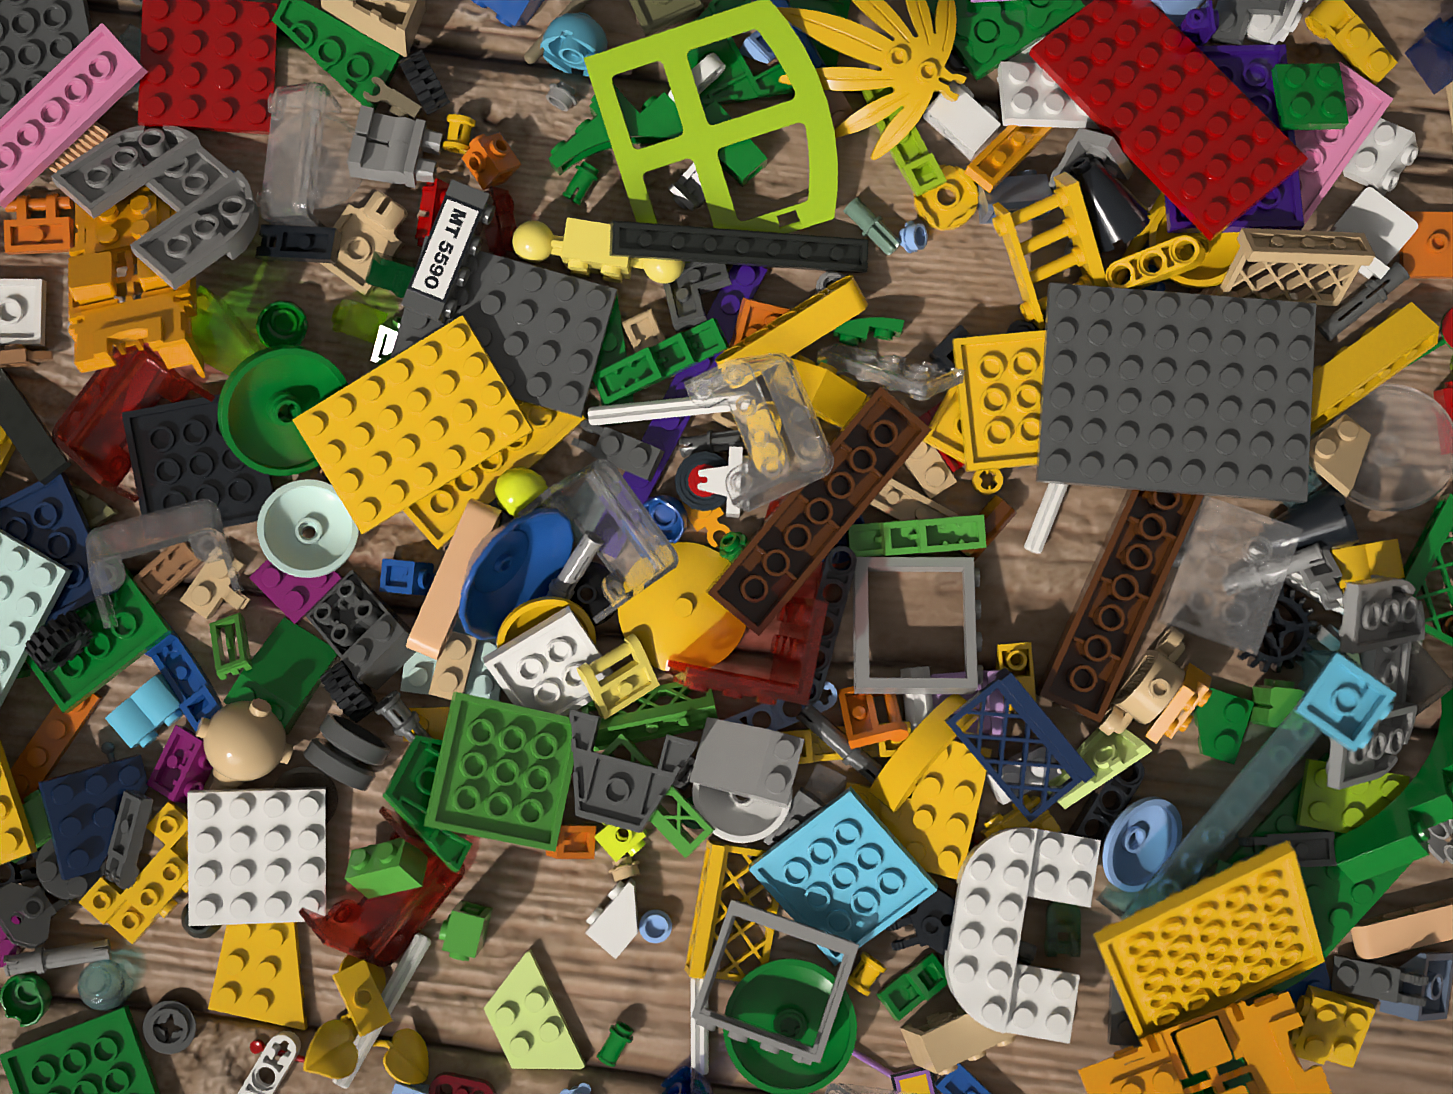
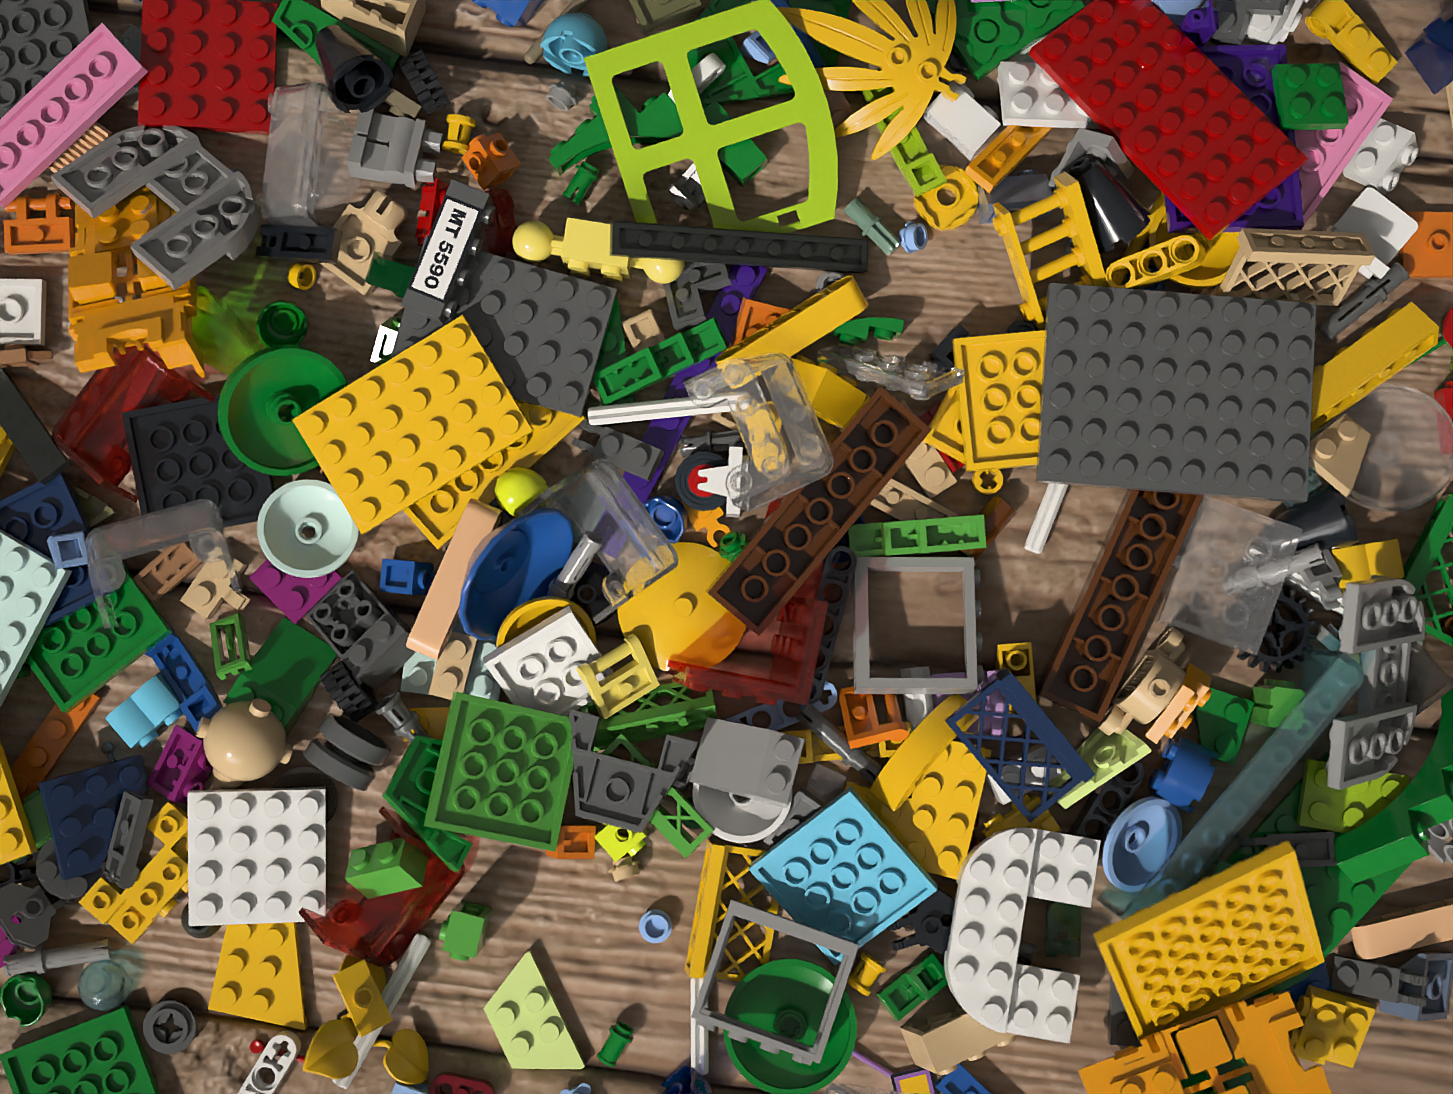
black tyre [24,611,93,672] -> none
clear neon green bracket [331,300,388,344] -> none
white slope [585,877,639,959] -> none
medium azure plate [1293,652,1396,752] -> none
none -> light blue slope [47,531,91,570]
none -> yellow hinge [287,262,316,290]
none -> black cone [315,25,393,114]
none -> blue brick [1147,736,1219,813]

